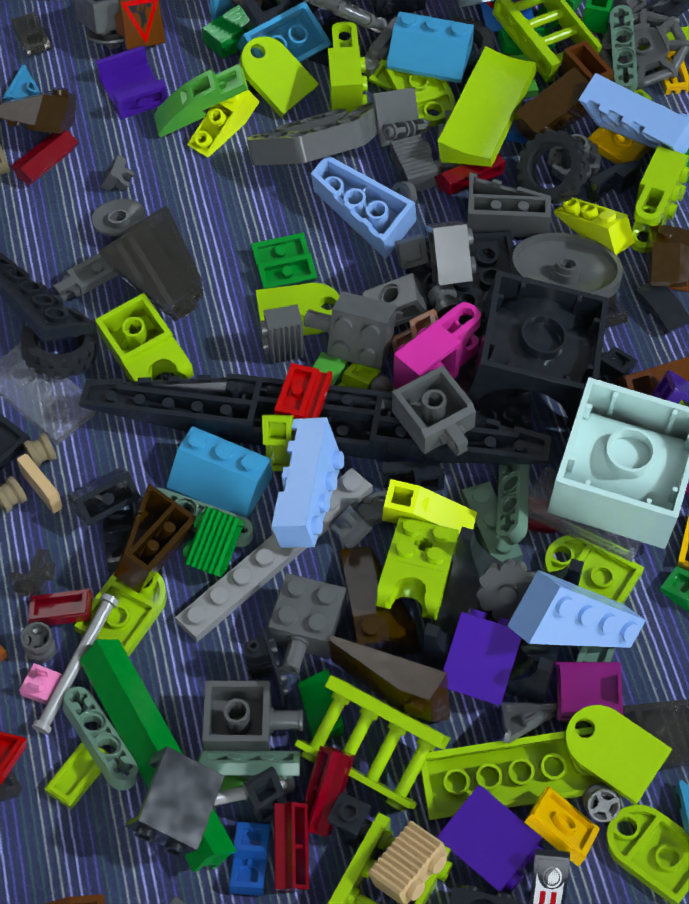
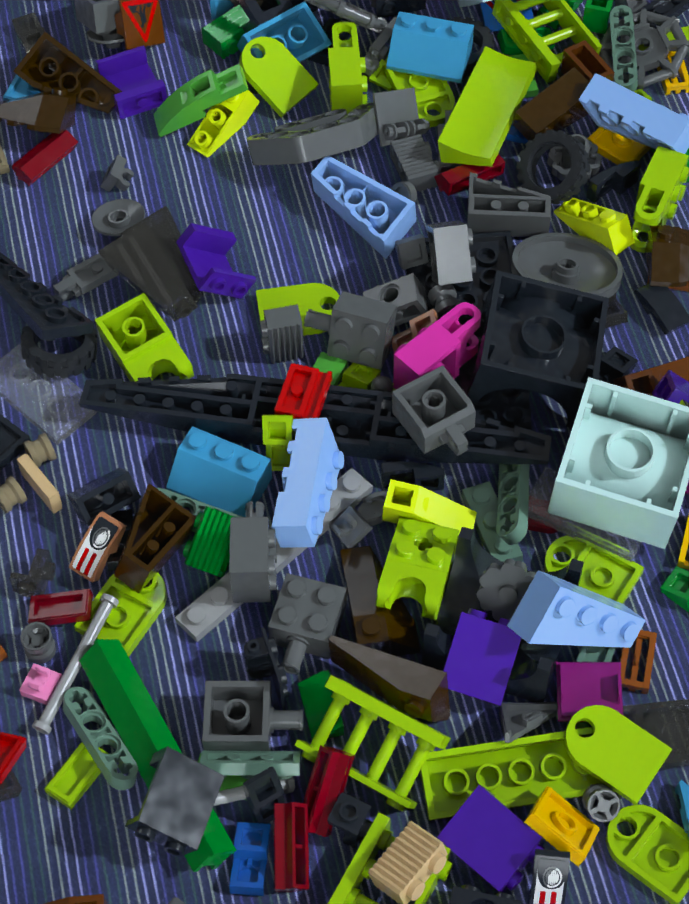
green slope [251,232,317,289] -> none
none -> dark brown wedge [13,32,122,114]
none -> slope [69,511,127,583]
none -> dark purple panel [176,223,257,299]
none -> dark grey brick [229,501,277,603]
none -> dark orange tile [620,630,657,694]

